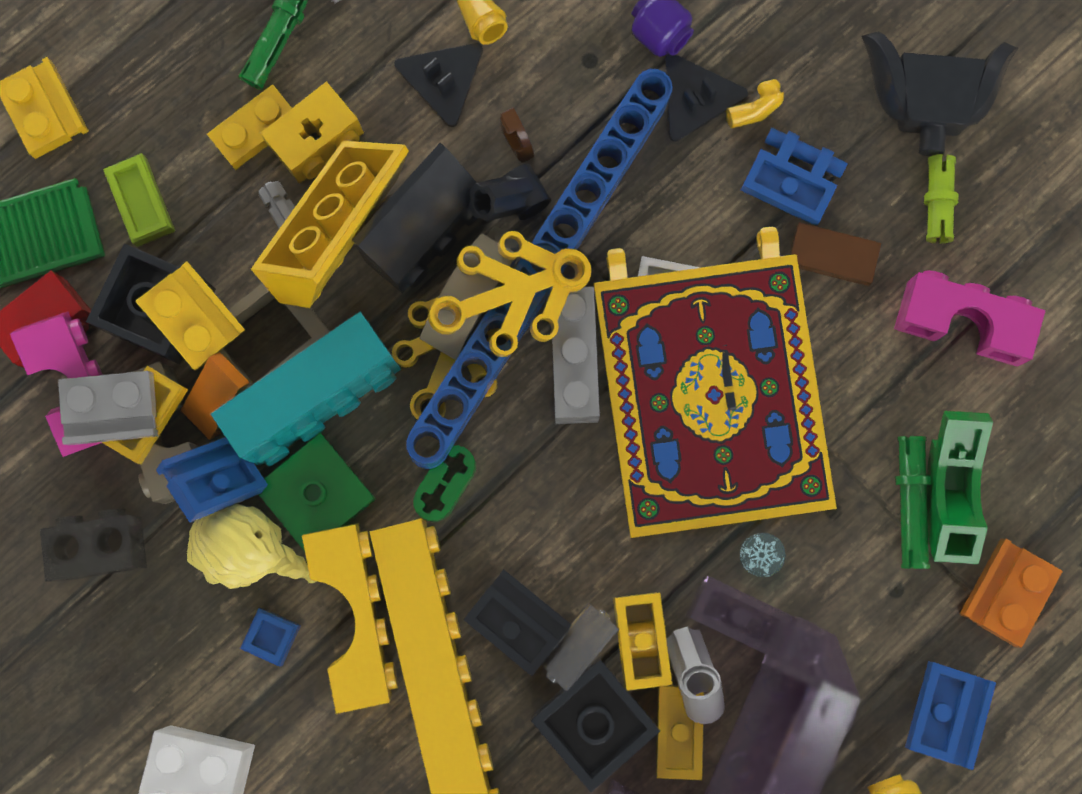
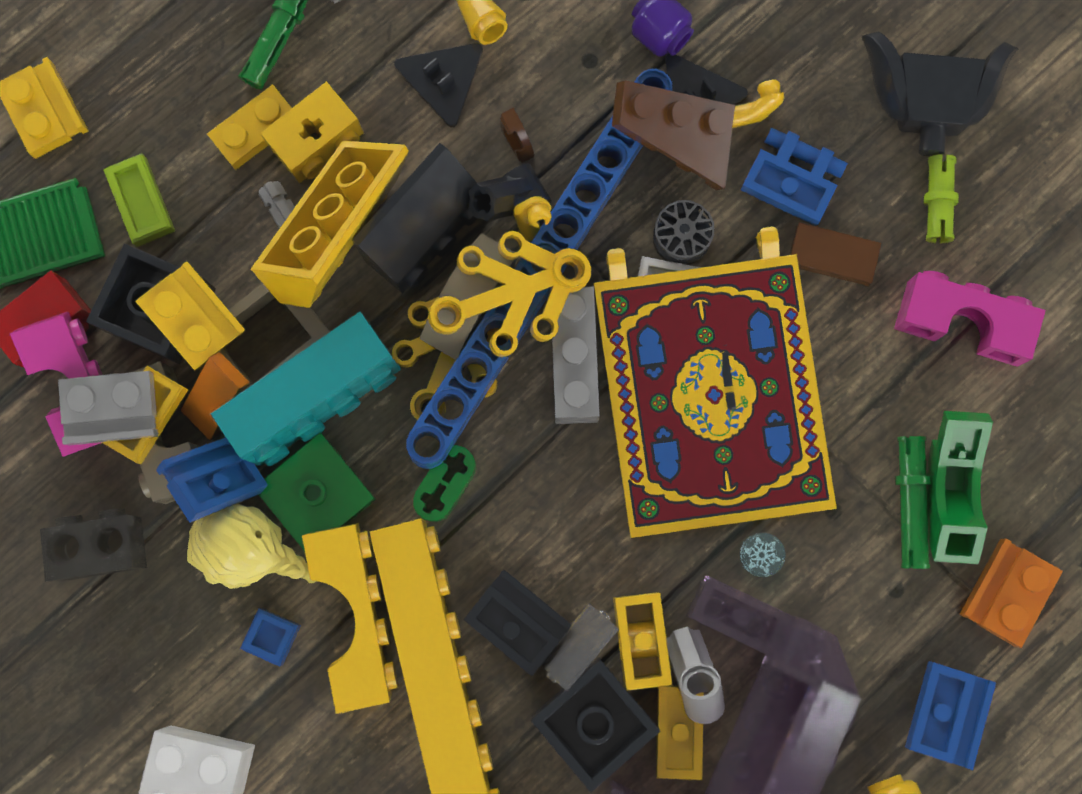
none -> yellow arm [514,196,552,241]
none -> reddish brown wing [612,80,735,190]
none -> wheel [653,200,714,265]

